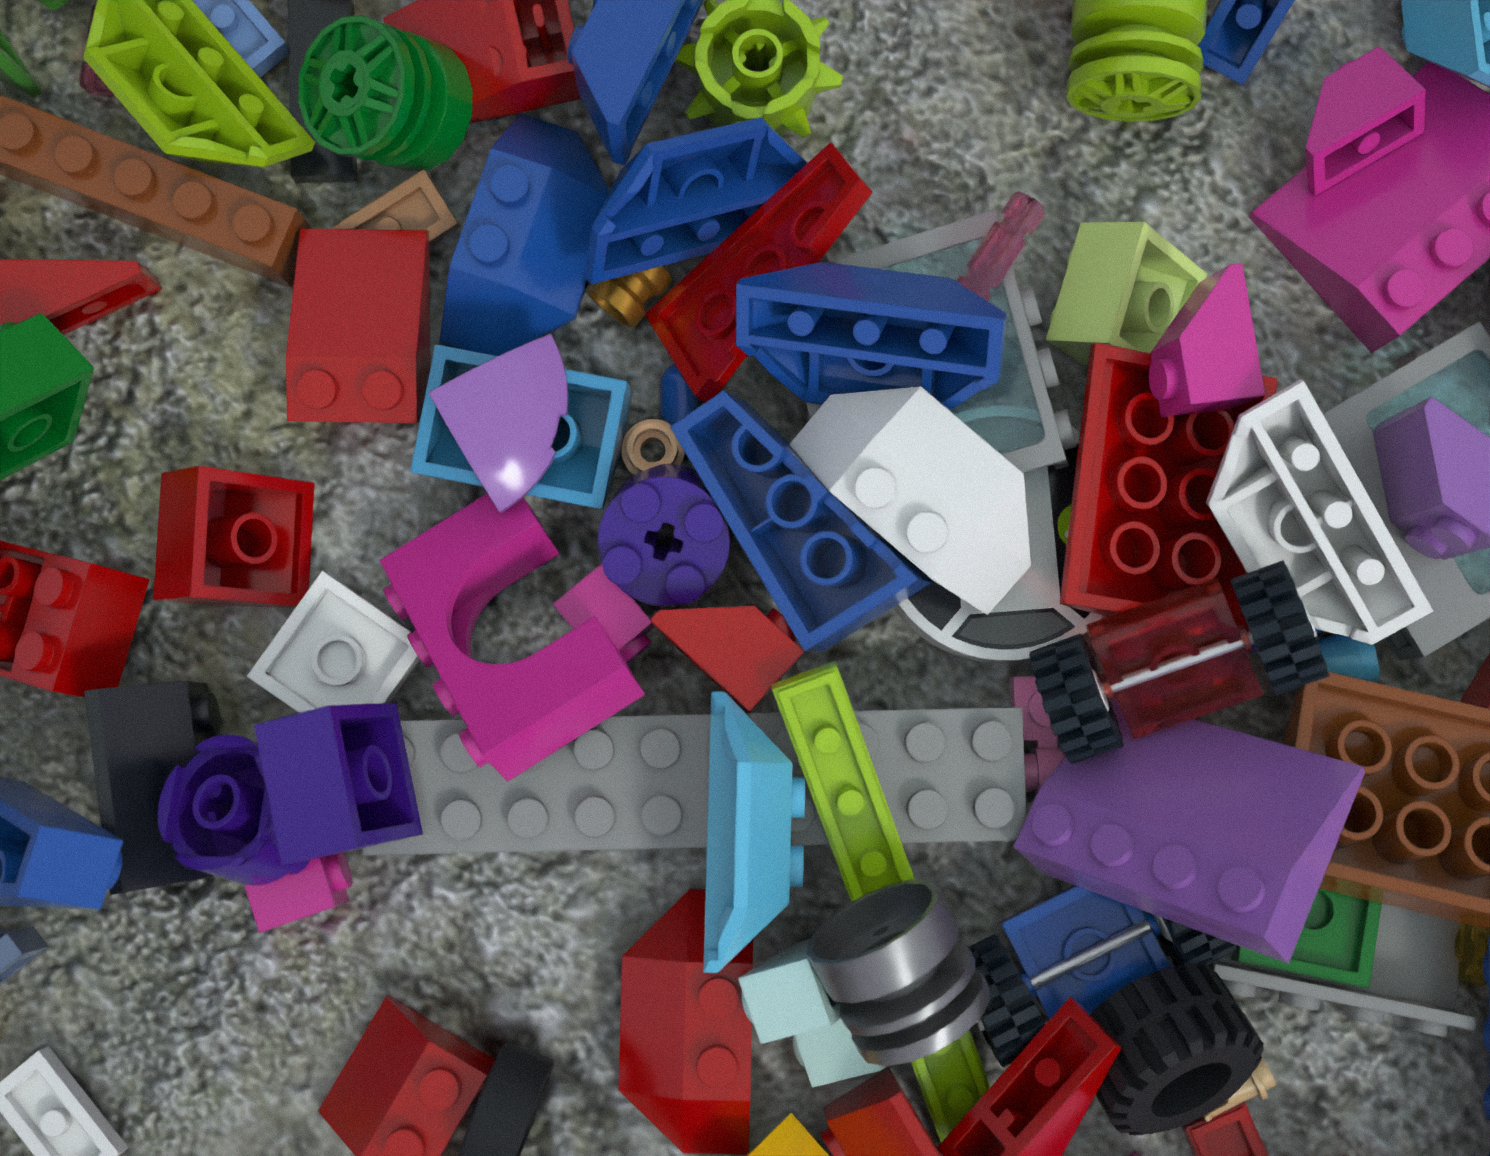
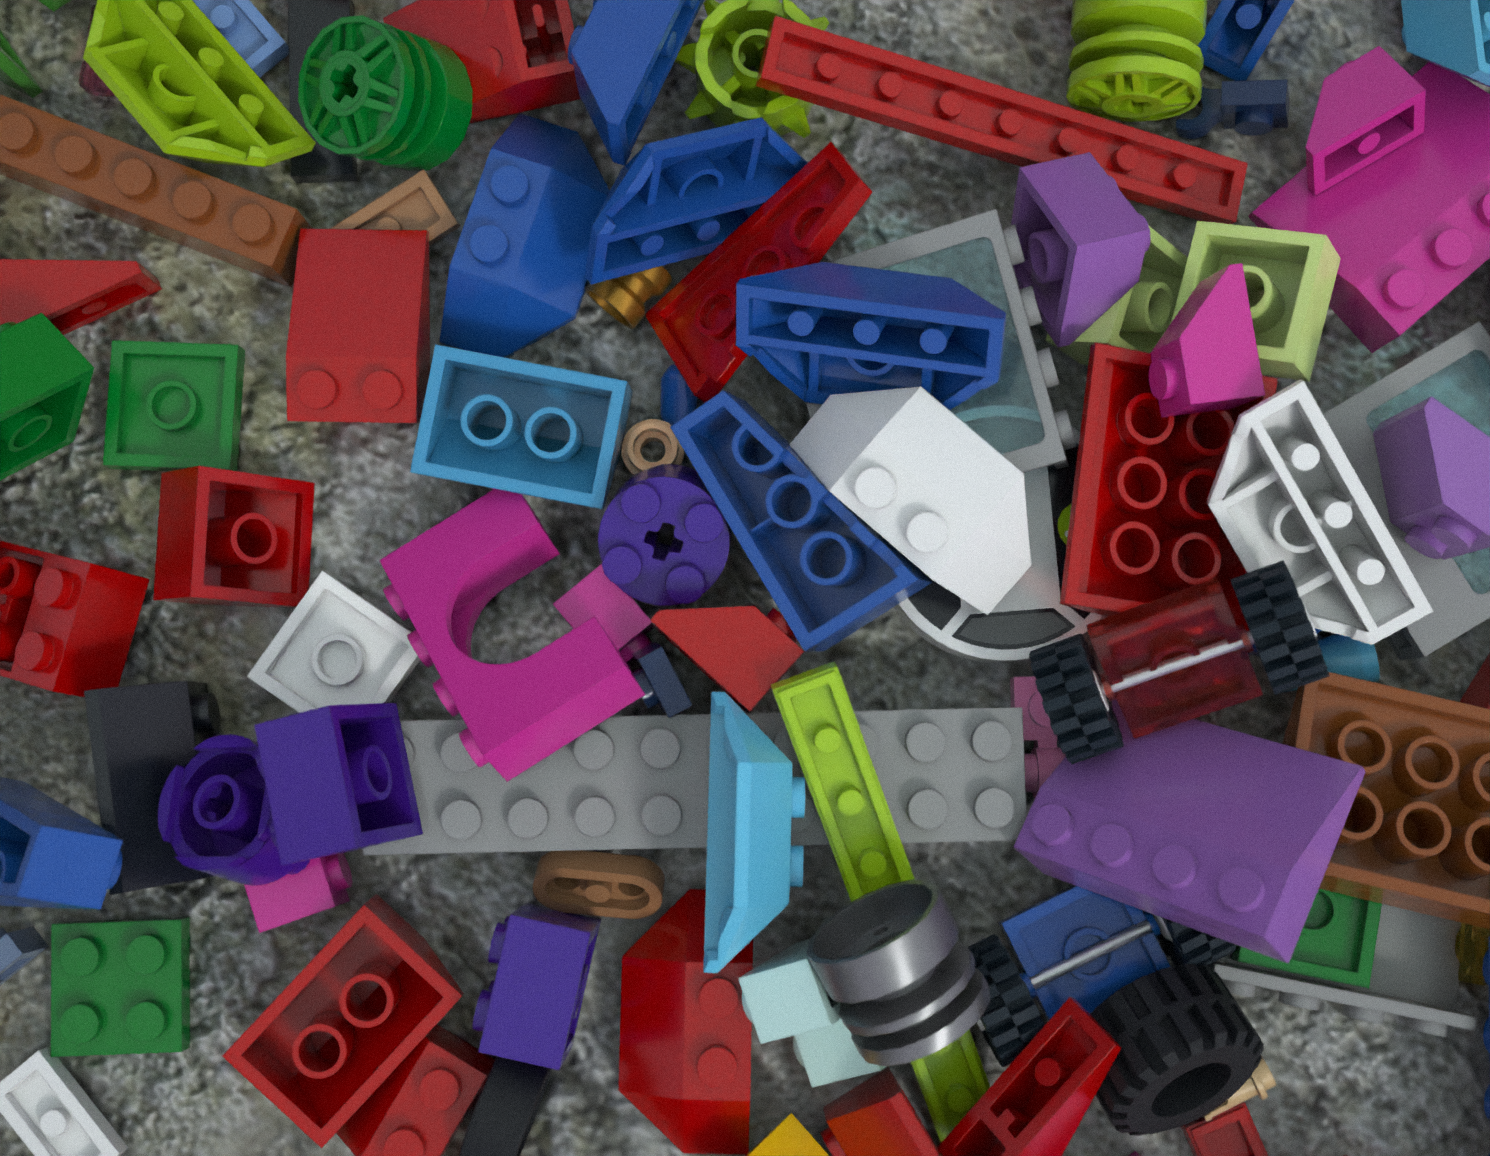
medium lavender brick [428,334,569,513] -> none
clear pink axle [956,191,1045,301] -> none
none -> green plate [51,917,190,1057]
none -> green plate [103,340,245,471]
none -> red slope [222,894,464,1148]
none -> dark purple brick [472,903,601,1070]
none -> medium nougat plate [533,850,665,919]
none -> dark blue plate [631,642,693,718]
none -> red plate [755,16,1248,224]
none -> medium lavender slope [1011,152,1151,348]
none -> yellowish green brick [1171,221,1341,382]
none -> dark blue plate [1176,79,1290,139]

